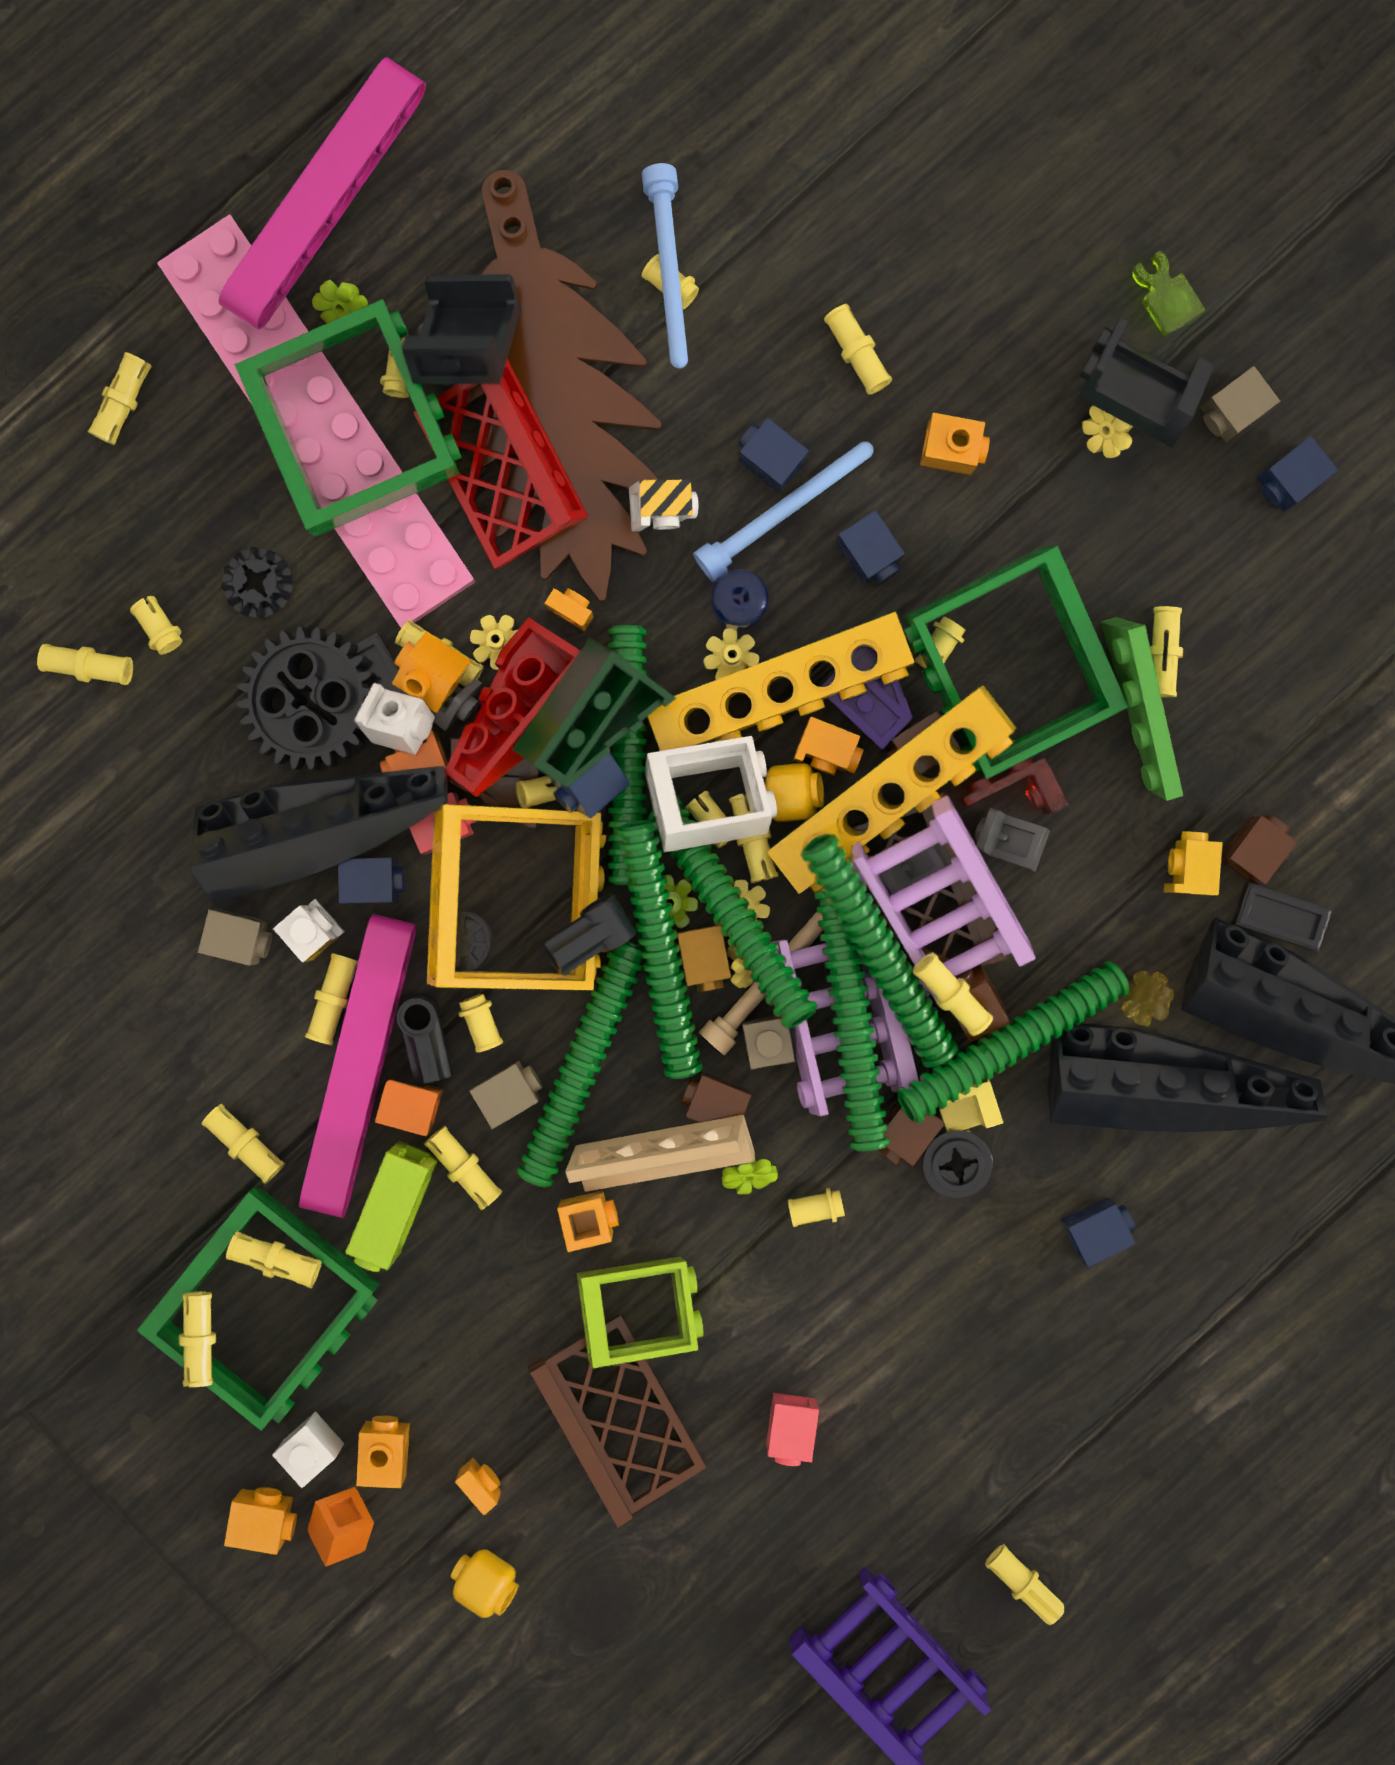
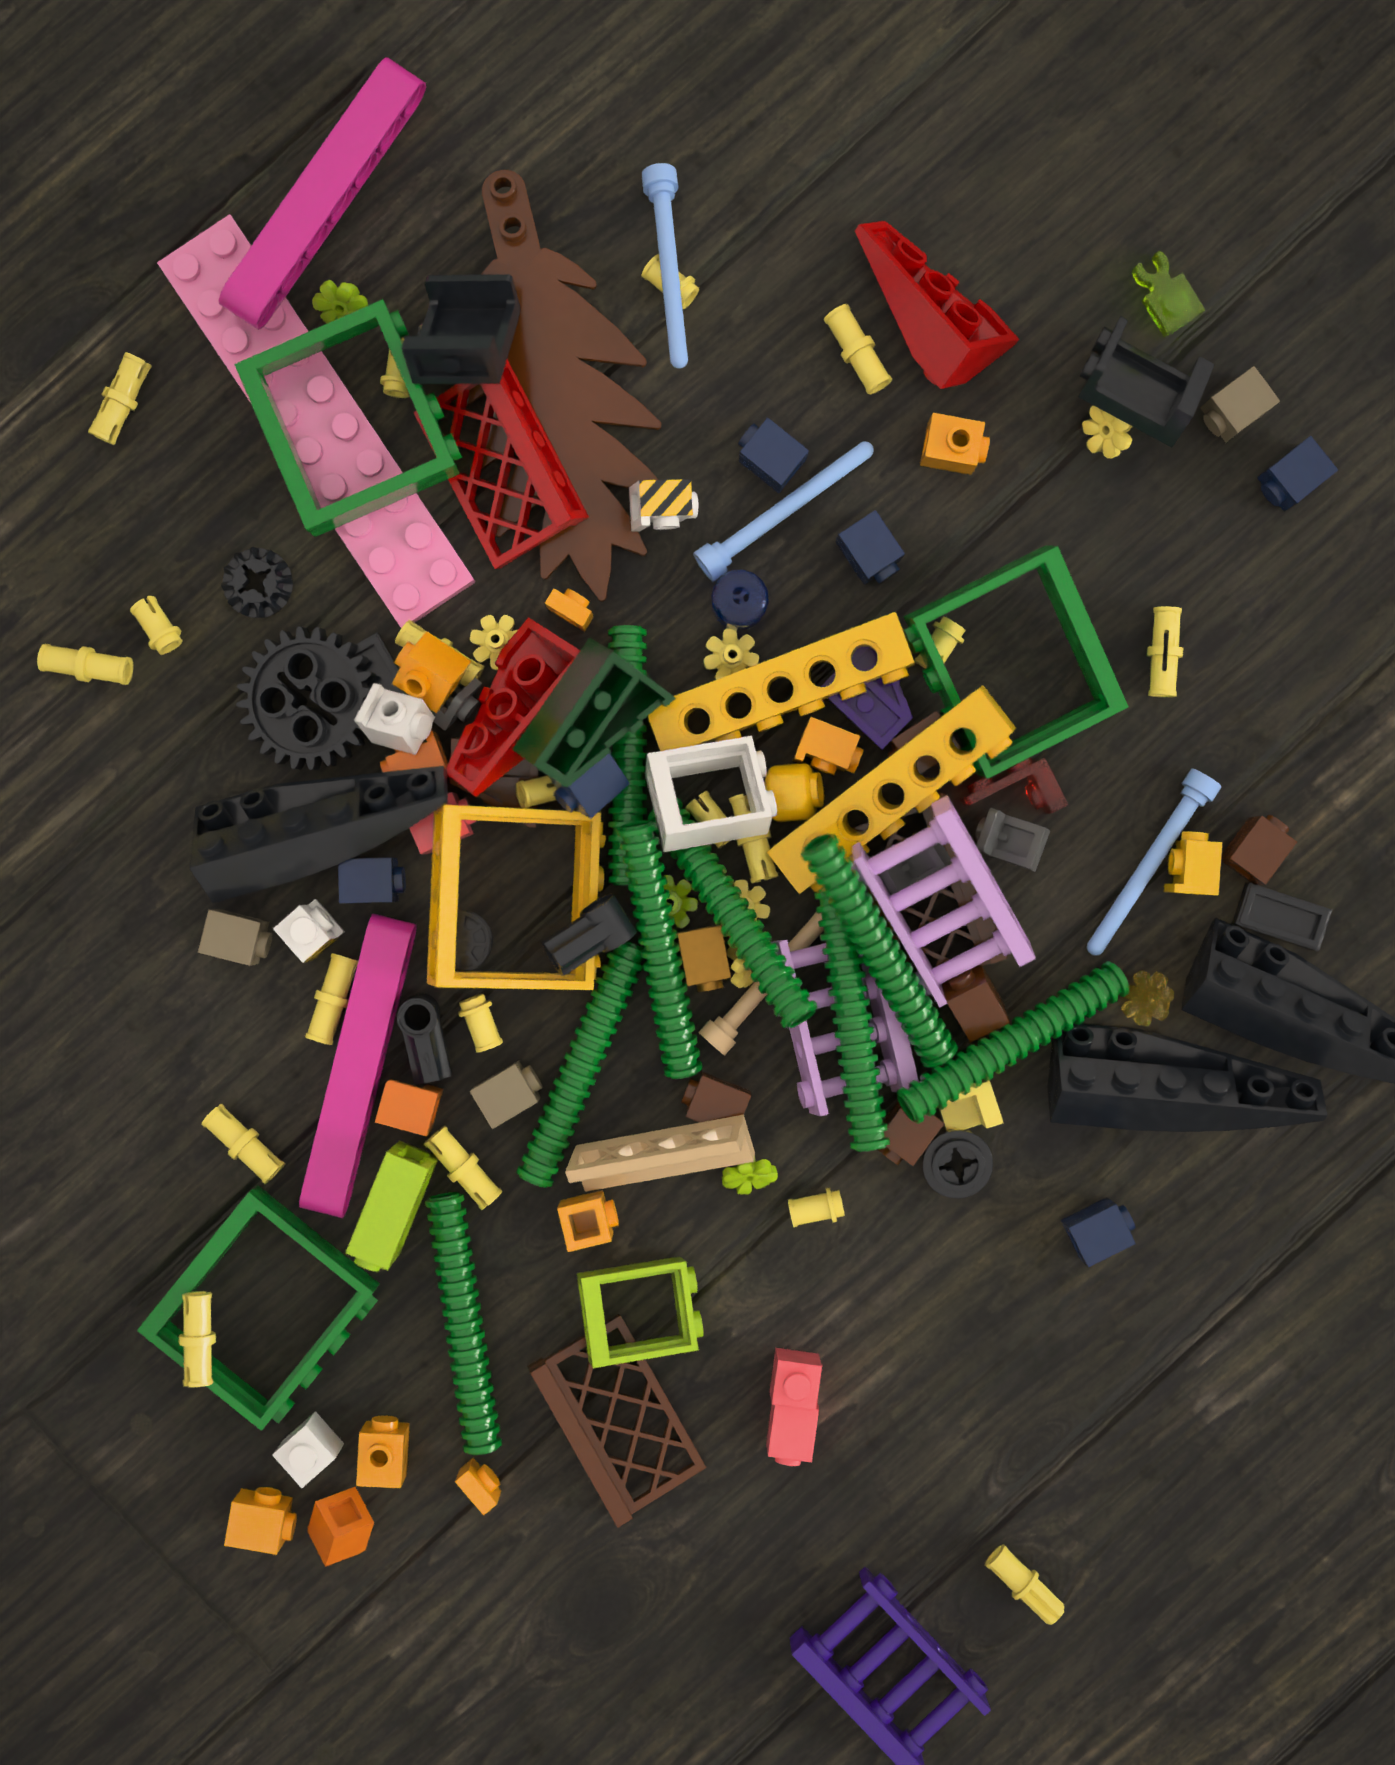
light yellow pin [226,1231,322,1288] -> none
yellow head [451,1549,519,1618] -> none
dark tan brick [742,1016,795,1069] -> none
light yellow pin [913,953,993,1036] -> none
bright green wing [1100,617,1183,801] -> none
none -> green piece [425,1192,502,1455]
none -> coral brick [770,1348,822,1410]
none -> red wedge [855,221,1019,389]
none -> light blue piece [1087,768,1222,955]

